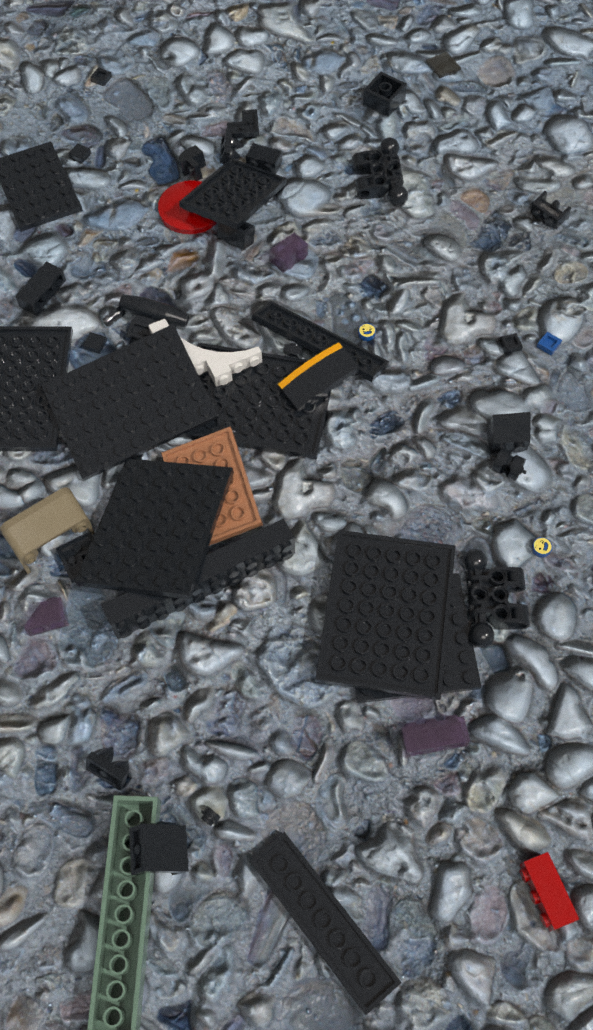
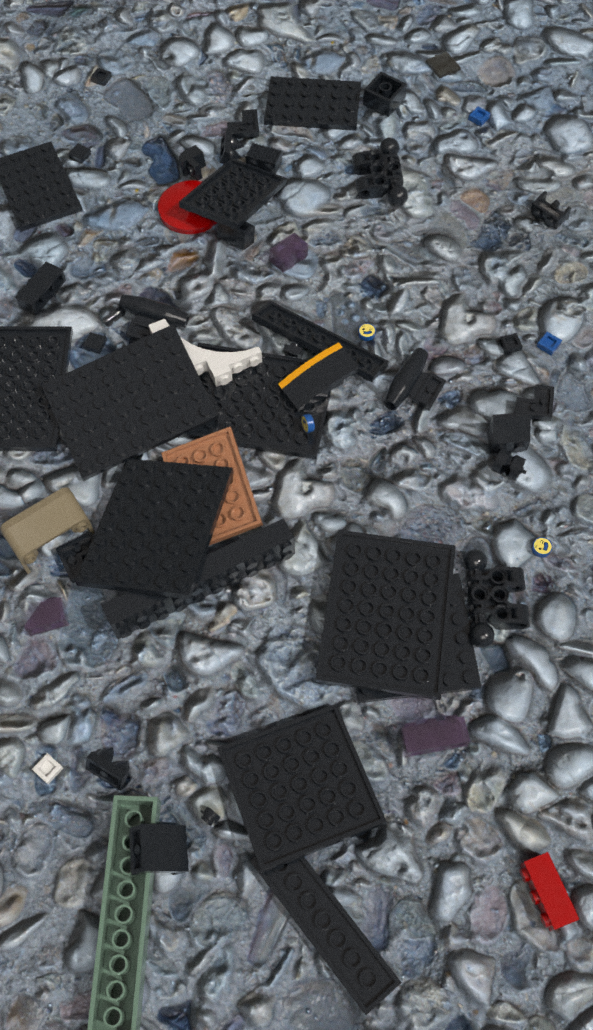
none -> white tile [32,753,63,784]
none -> black plate [217,704,387,873]
none -> black plate [264,76,361,131]
none -> blue tile [301,414,315,433]
none -> black plate [384,348,446,411]
none -> blue tile [468,106,491,127]
none -> black plate [514,384,554,421]

